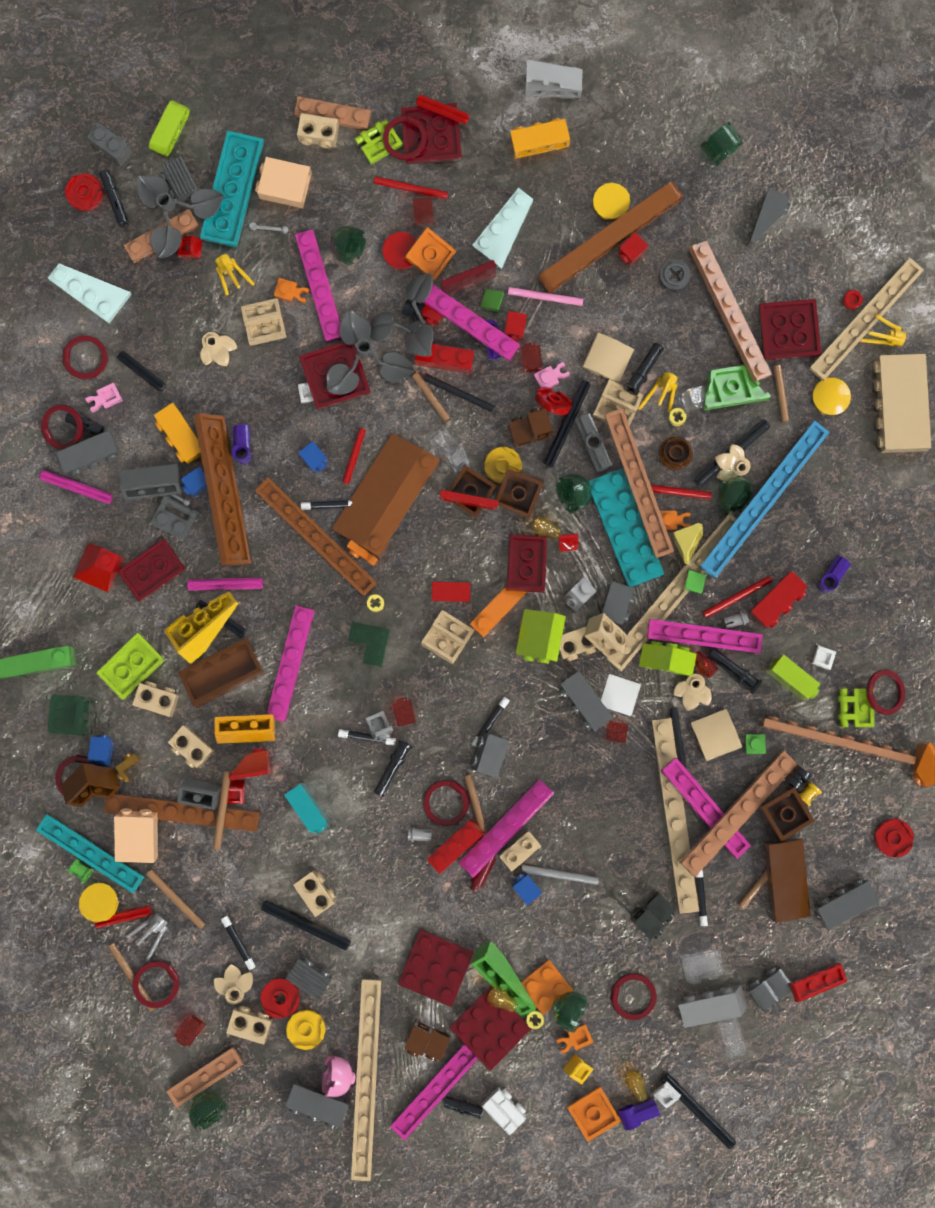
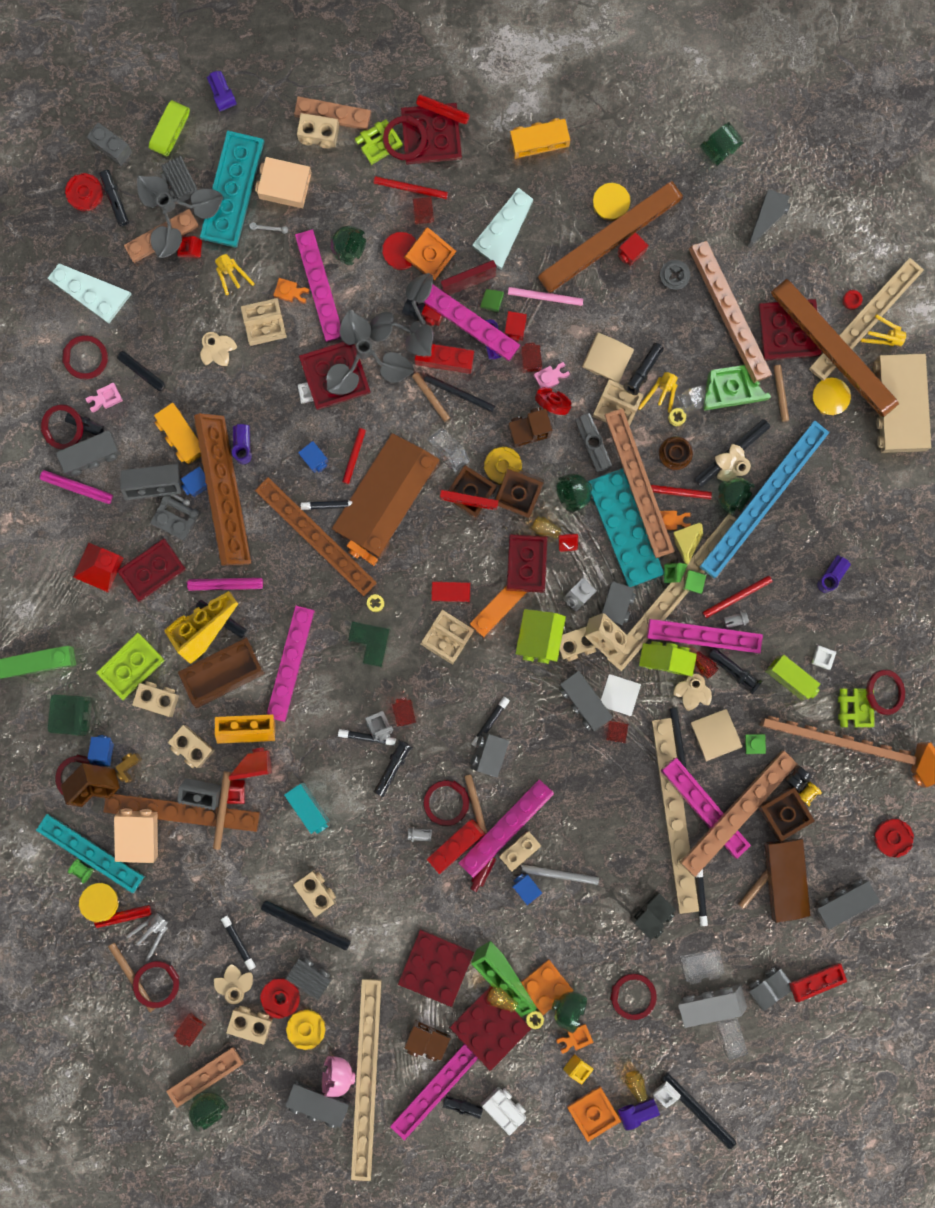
medium nougat bar [146,869,206,930] -> none
light grey wedge [525,60,583,98] -> none
black axle [544,380,591,468] -> none
red brick [748,571,808,629] -> none
none -> dark purple piece [207,71,237,112]
none -> bright green slope [664,563,687,583]
none -> dark orange beam [771,279,899,417]

